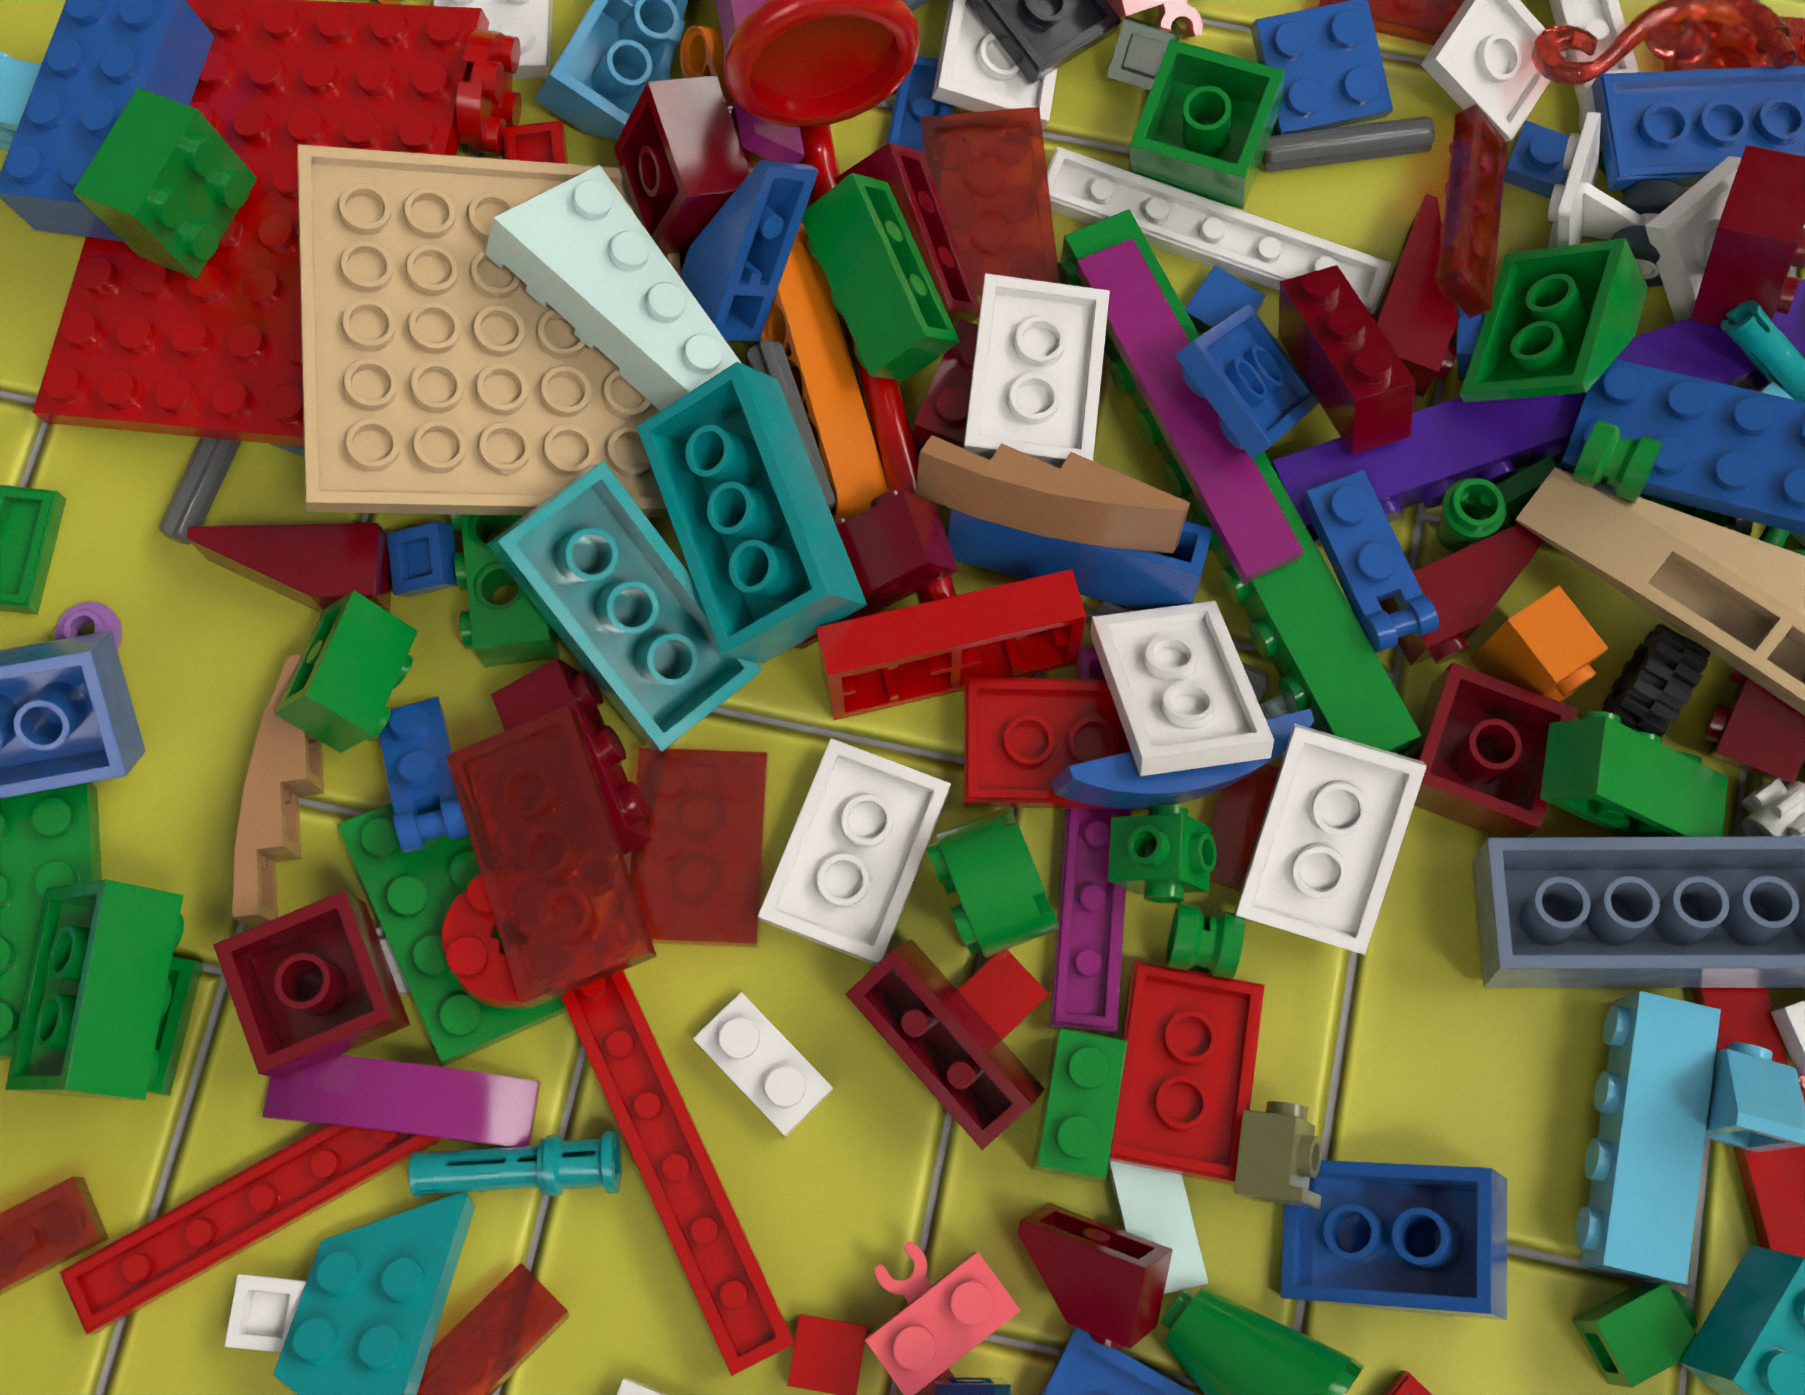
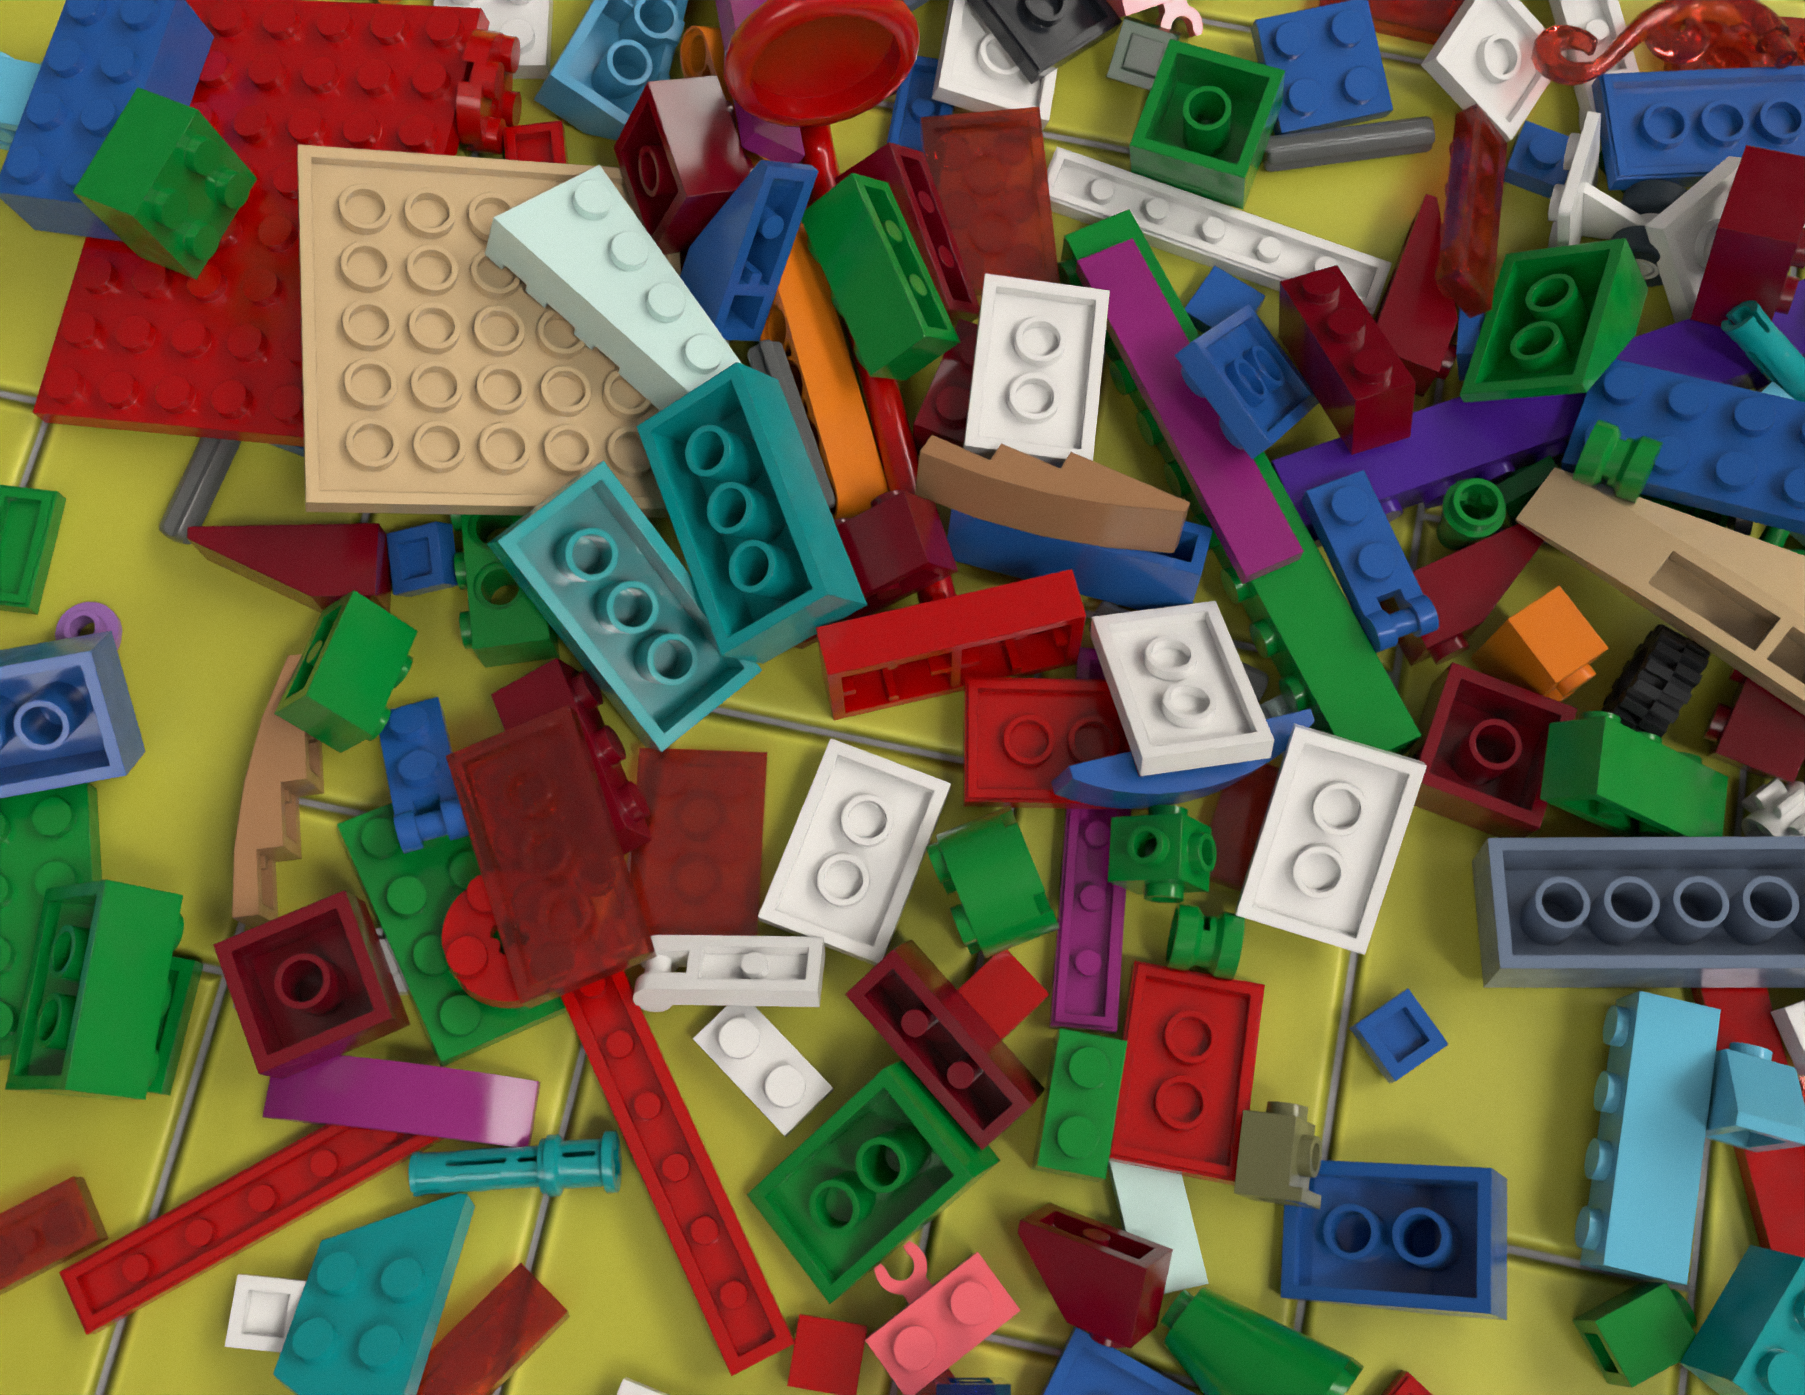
none -> white plate [633,935,825,1012]
none -> green slope [747,1060,1001,1304]
none -> blue plate [1350,988,1448,1084]

